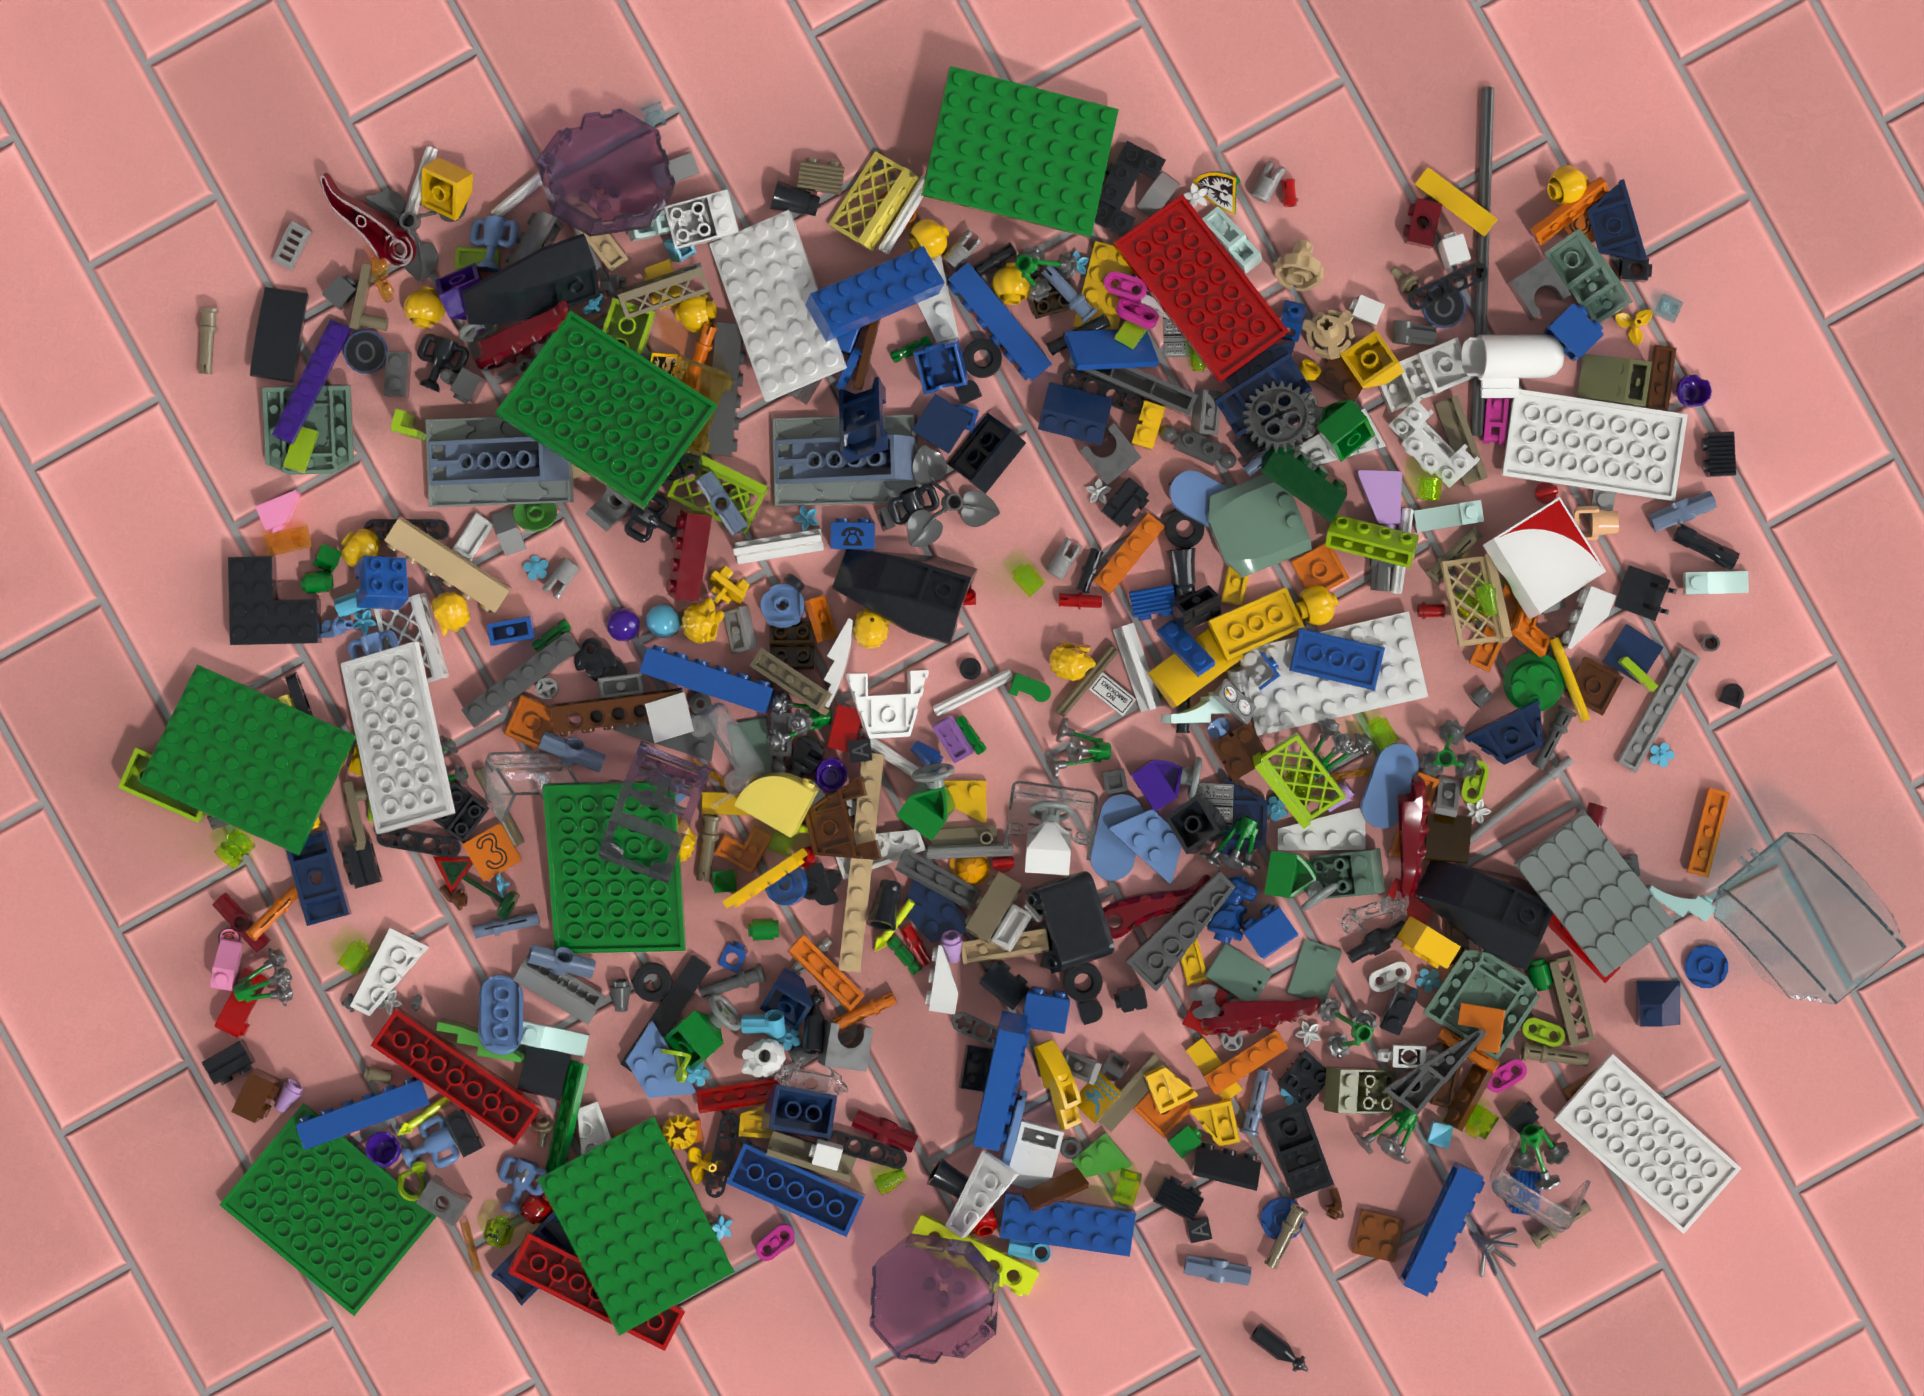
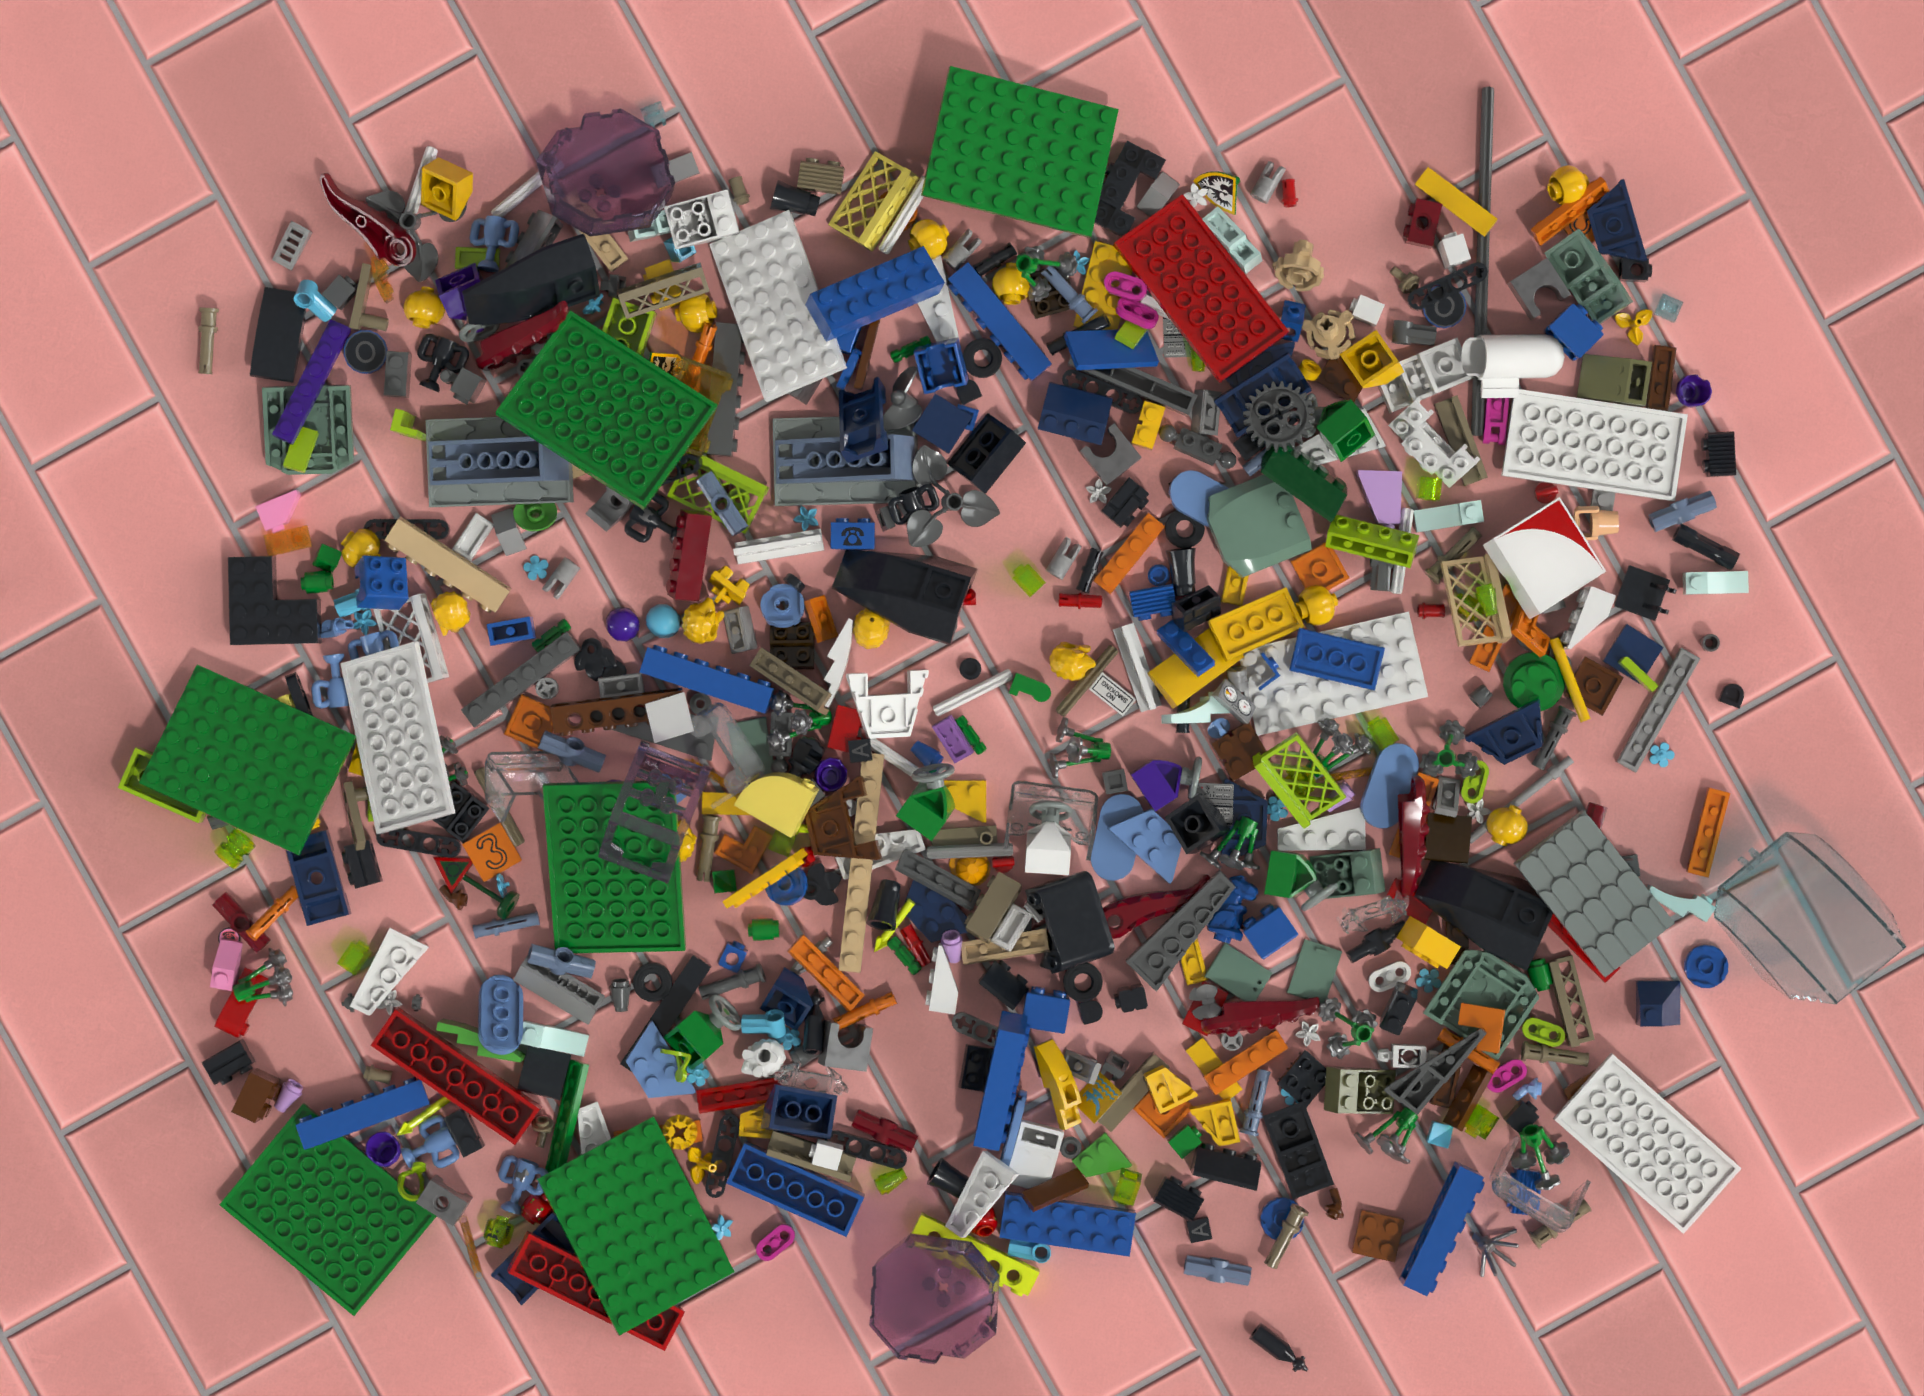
none -> medium azure piece [294,279,337,322]
none -> medium blue piece [311,653,349,709]
none -> dark tan pin [728,176,750,206]
none -> dark grey piece [883,366,922,430]
none -> blue plate [1148,564,1170,586]
none -> yellow plant [1486,804,1528,846]
none -> light blue plate [1512,1078,1542,1101]

